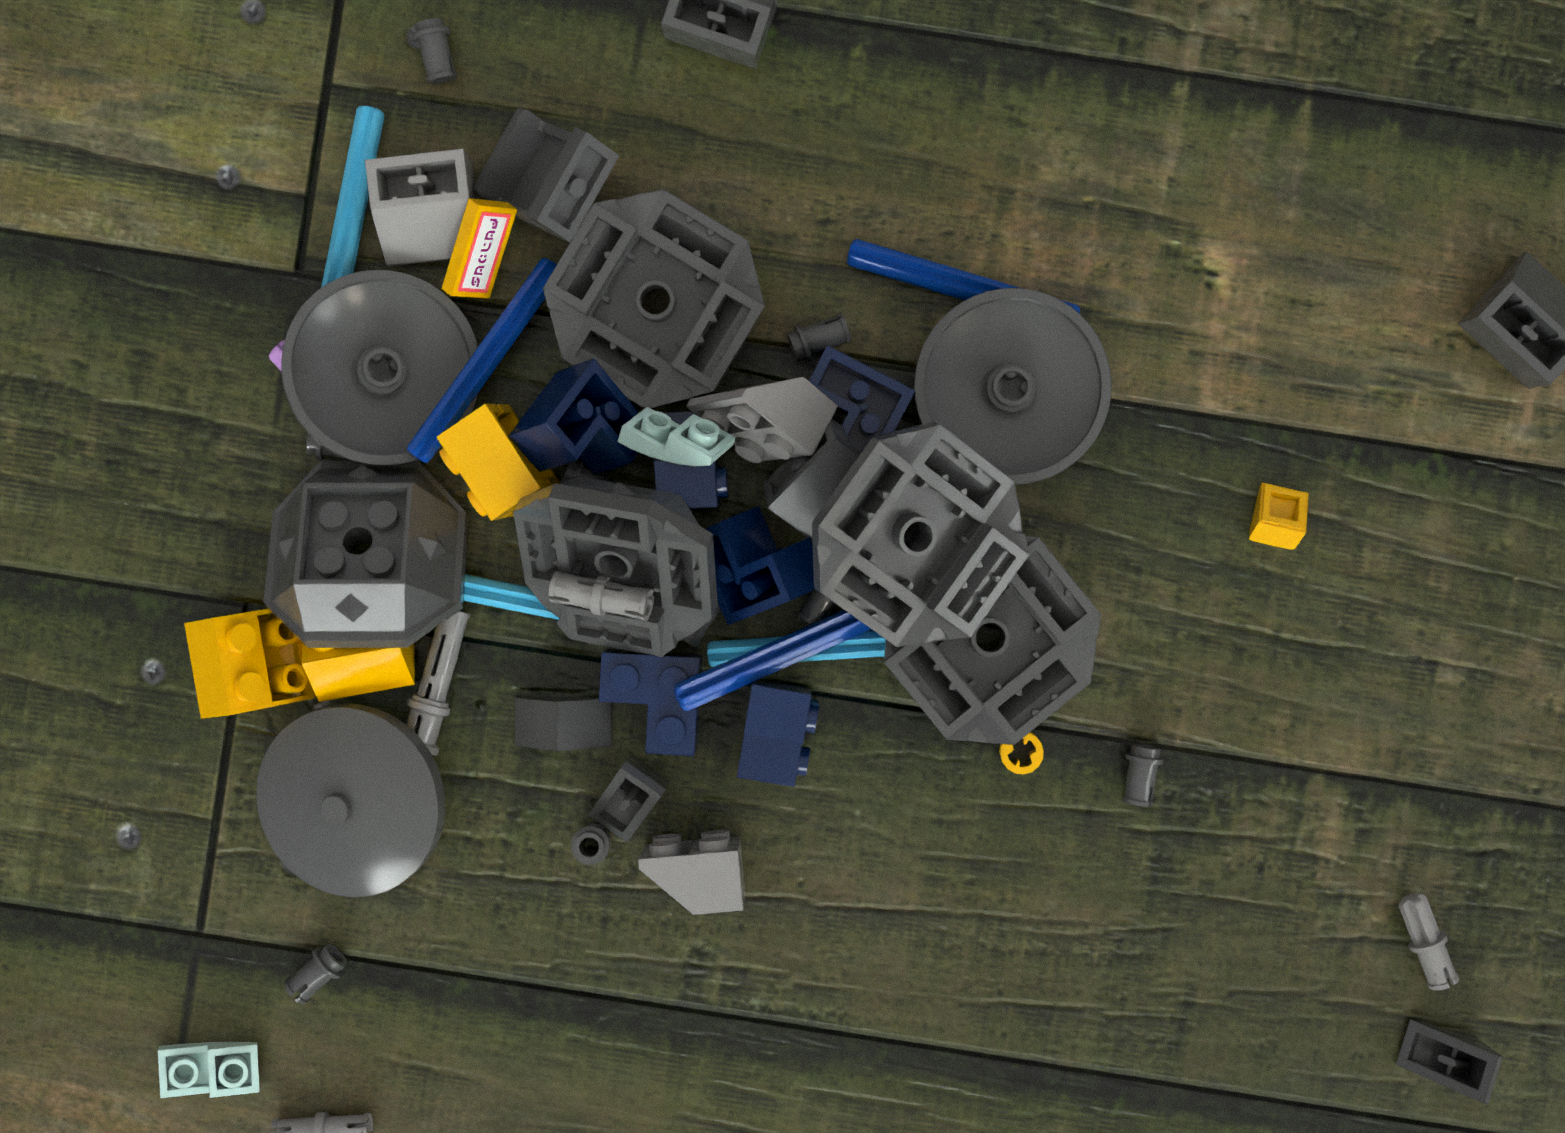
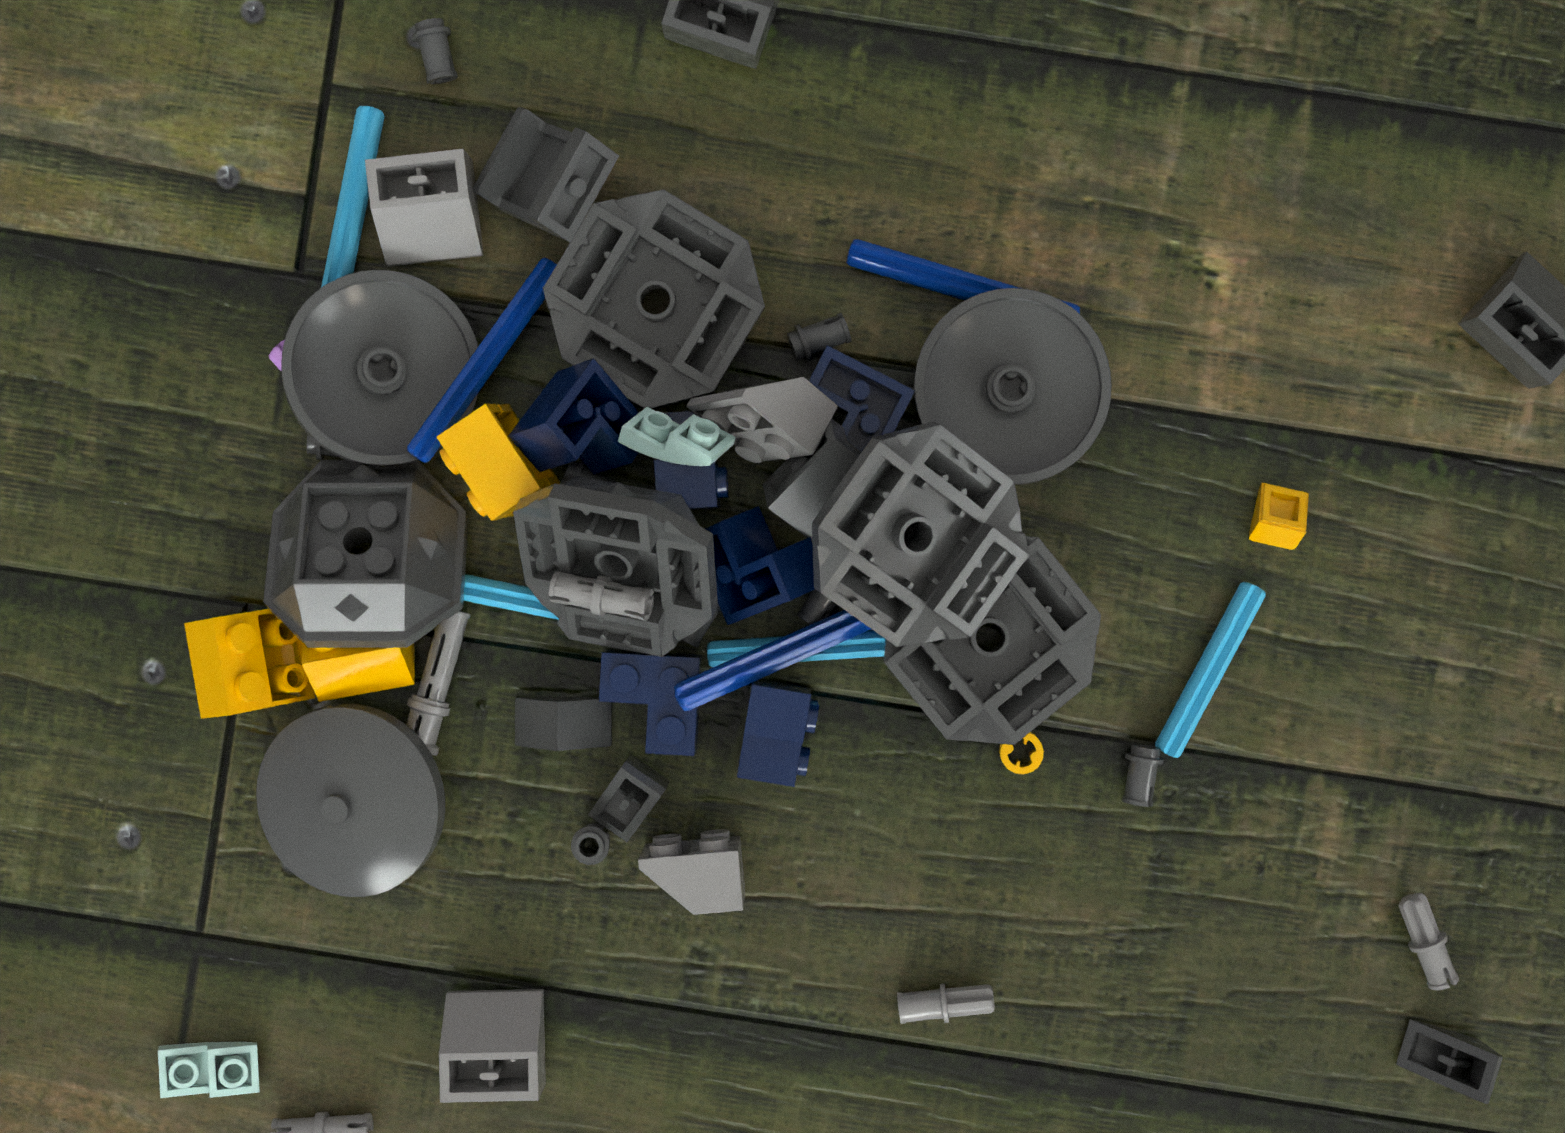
dark grey pin [284,944,347,1004] -> none
tile [441,198,517,298] -> none
none -> light grey slope [439,989,546,1103]
none -> light grey axle [897,984,995,1024]
none -> medium azure axle [1155,582,1266,758]

